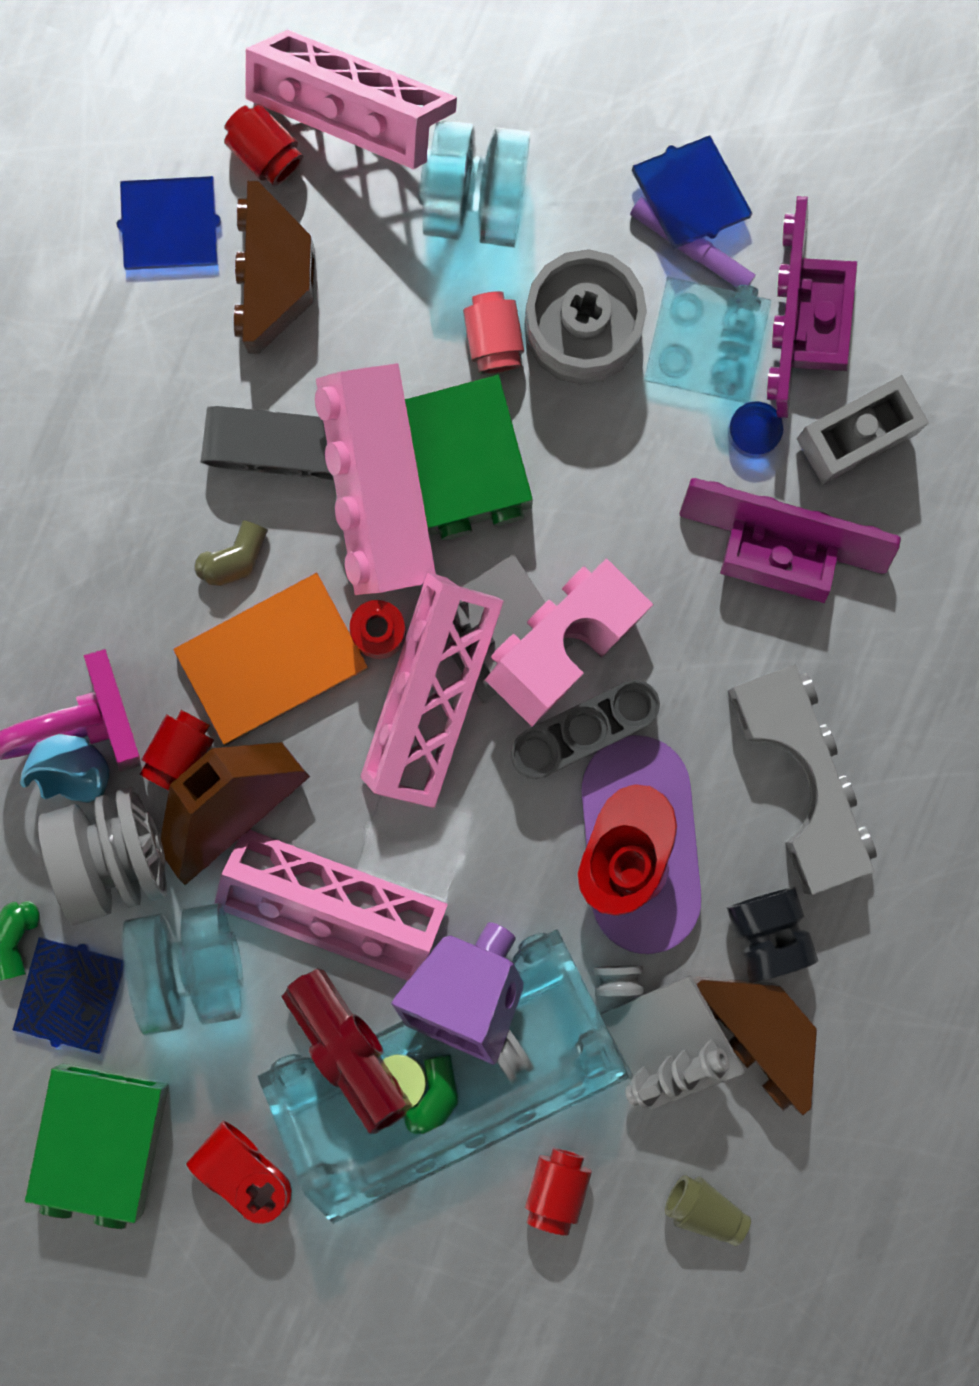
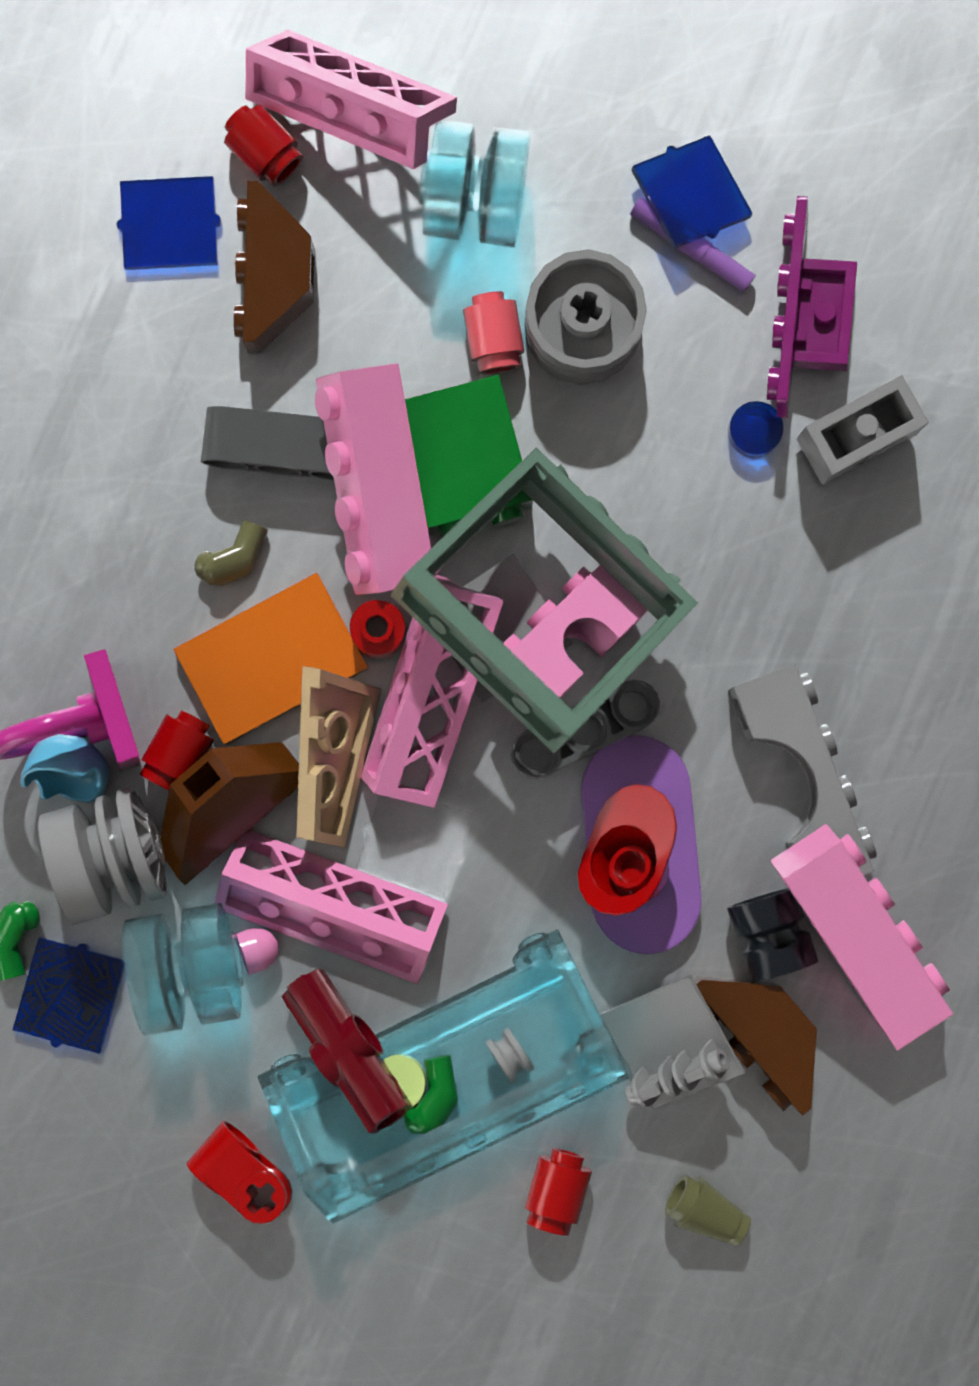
green brick [25,1063,169,1229] -> none
medium lavender torso [391,922,524,1065] -> none
light grey bush [594,965,644,997] -> none
clear light blue hinge [644,276,772,404] -> none
magenta bracket [679,478,901,603] -> none
none -> bright pink hinge [235,928,279,975]
none -> tan wing [296,666,381,848]
none -> sand green window [390,447,698,753]
none -> bright pink brick [770,824,953,1051]

